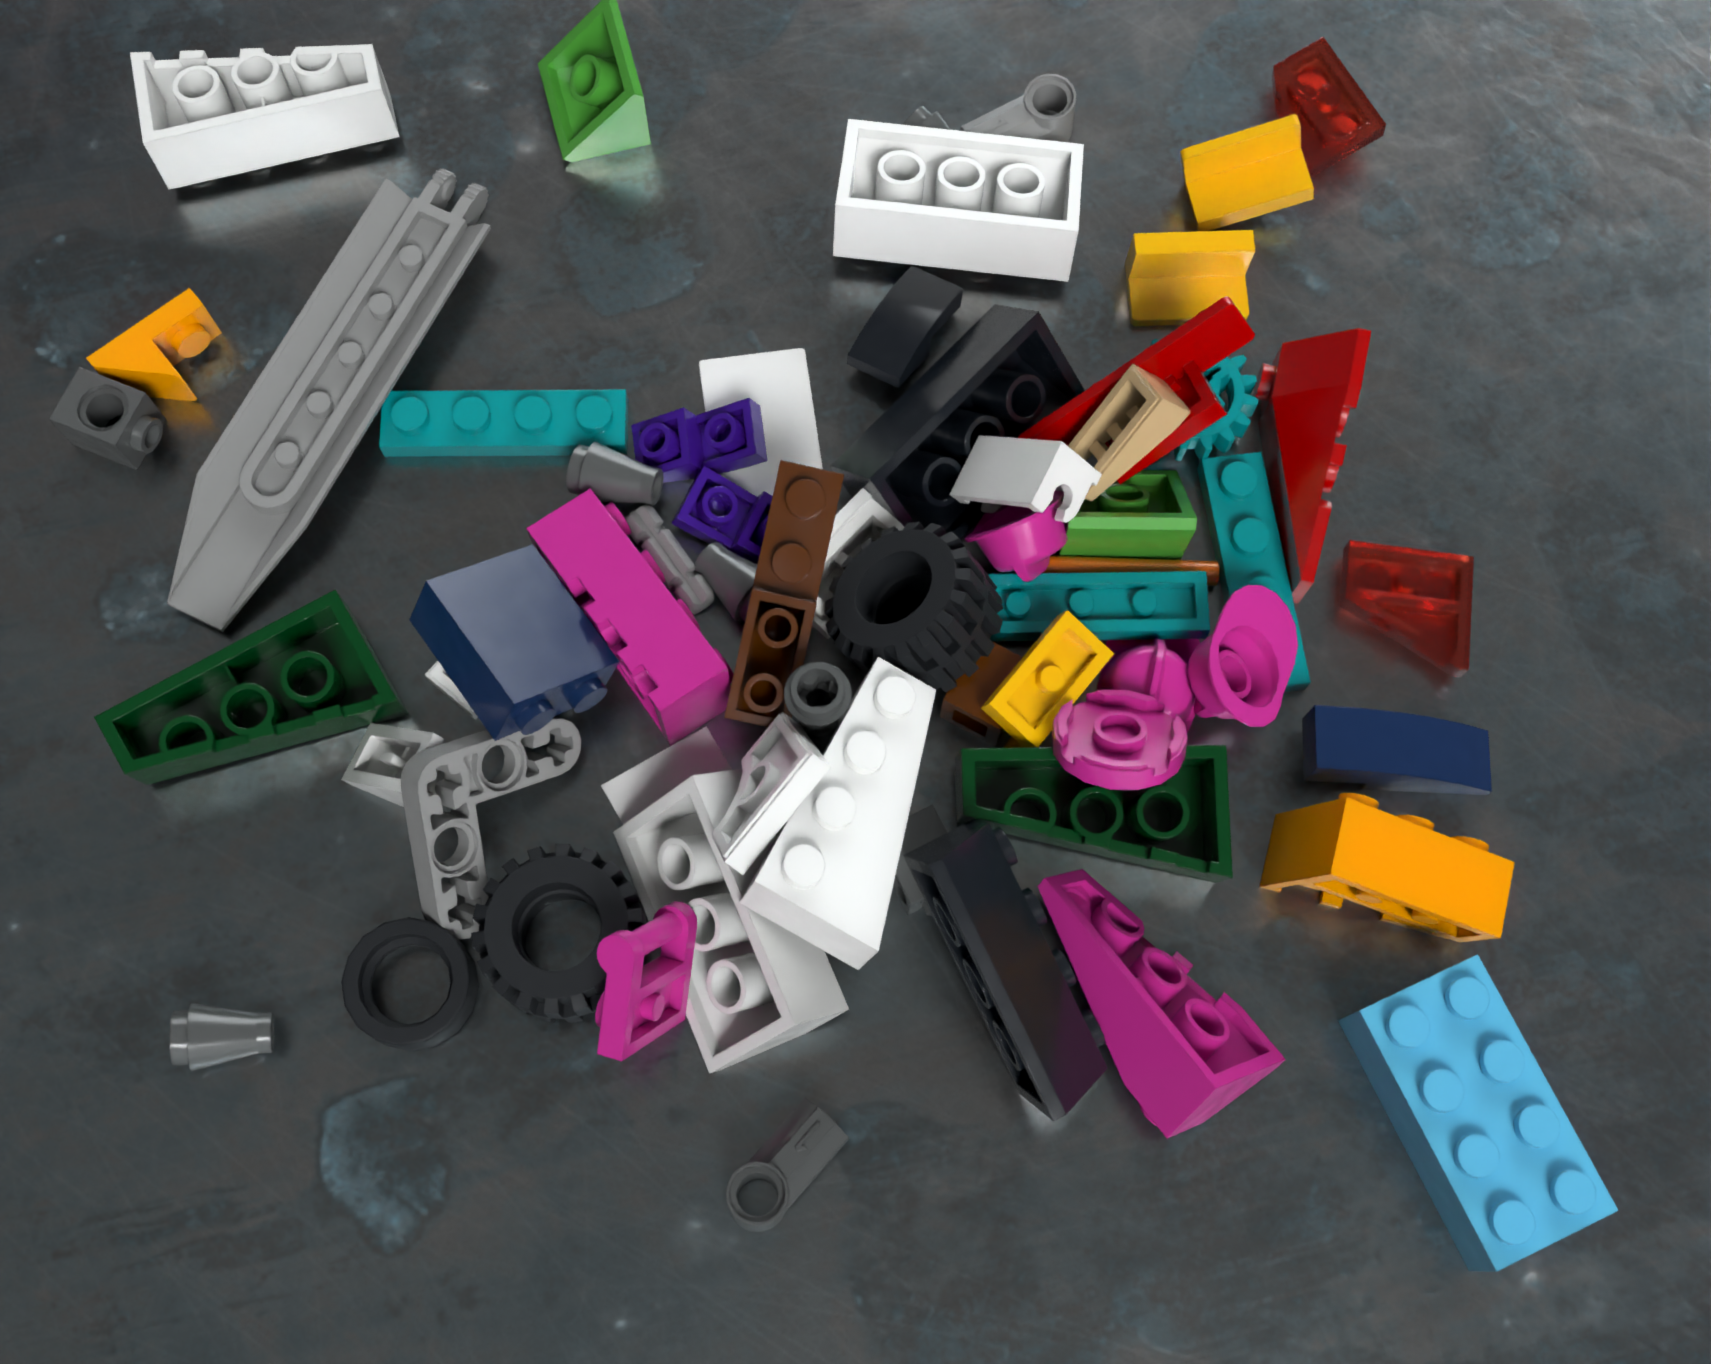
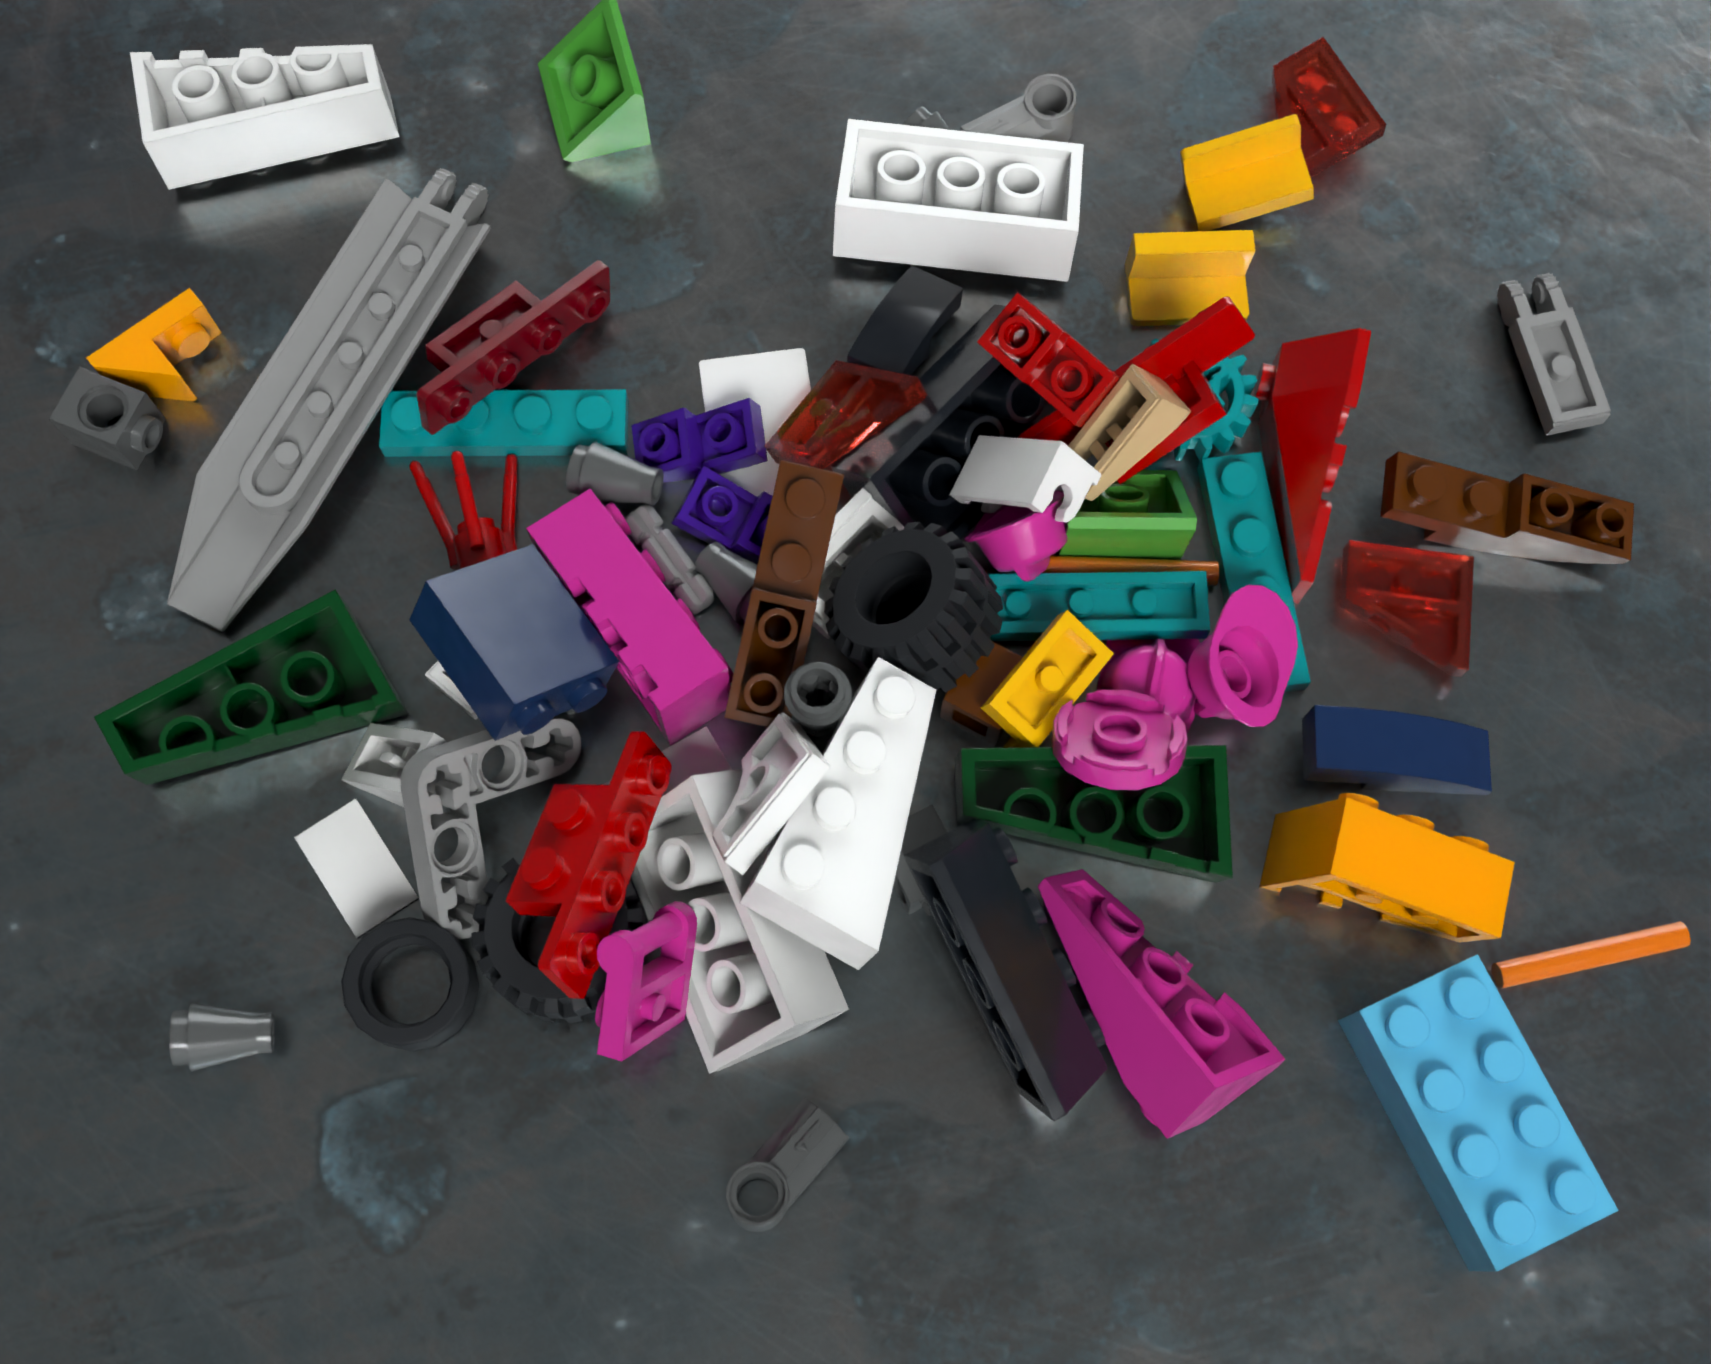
none -> white sticker [294,799,419,938]
none -> red plant [409,451,518,569]
none -> dark red bracket [416,260,610,435]
none -> red bracket [505,731,672,999]
none -> clear red wing [764,360,928,469]
none -> red slope [977,292,1121,428]
none -> reddish brown slope [1380,451,1634,564]
none -> orange bar [1492,921,1691,989]
none -> light grey hinge [1496,273,1611,436]

